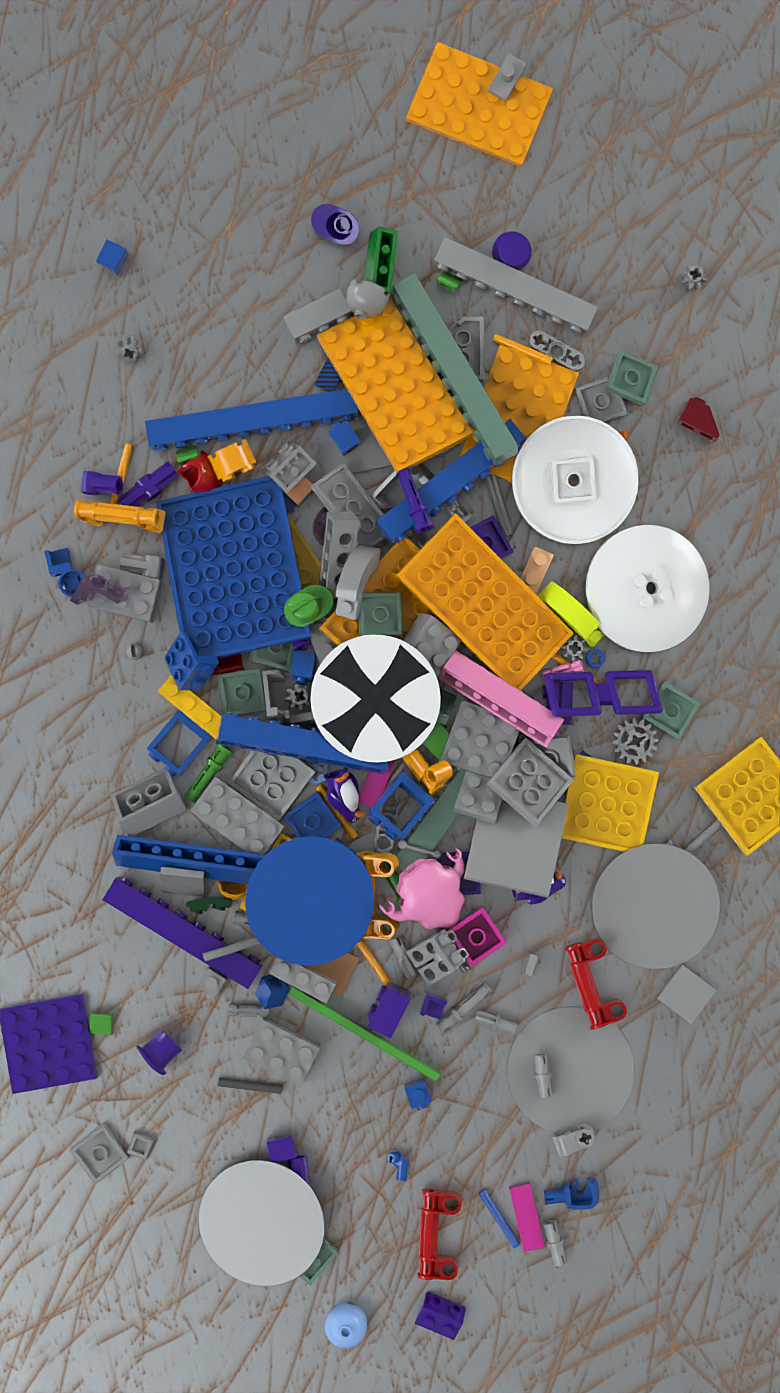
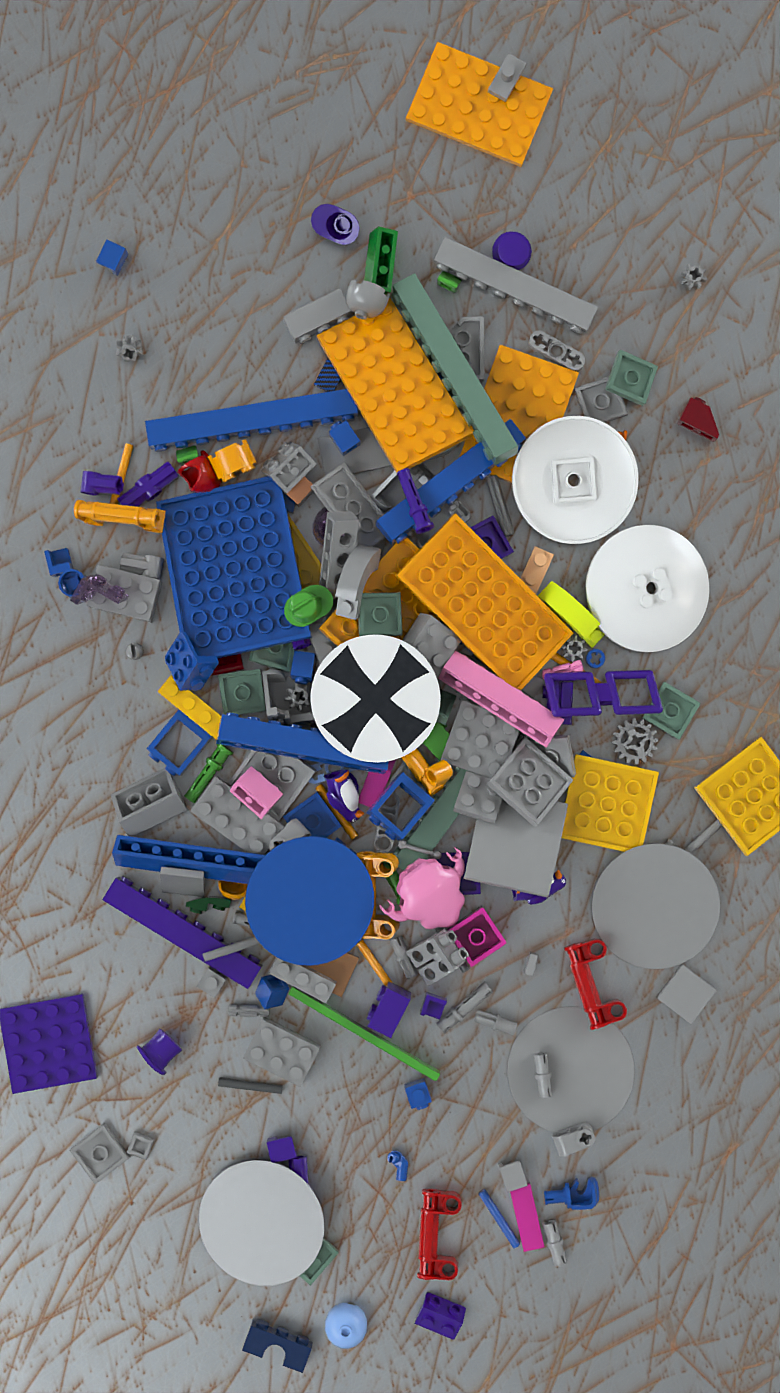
bright green slope [90,1012,113,1036] -> none
light orange bar [493,334,553,365] -> none
none -> bright pink brick [230,766,283,819]
none -> dark blue arch [242,1320,313,1373]
none -> light grey piece [269,818,311,851]
none -> light grey panel [498,1161,528,1192]

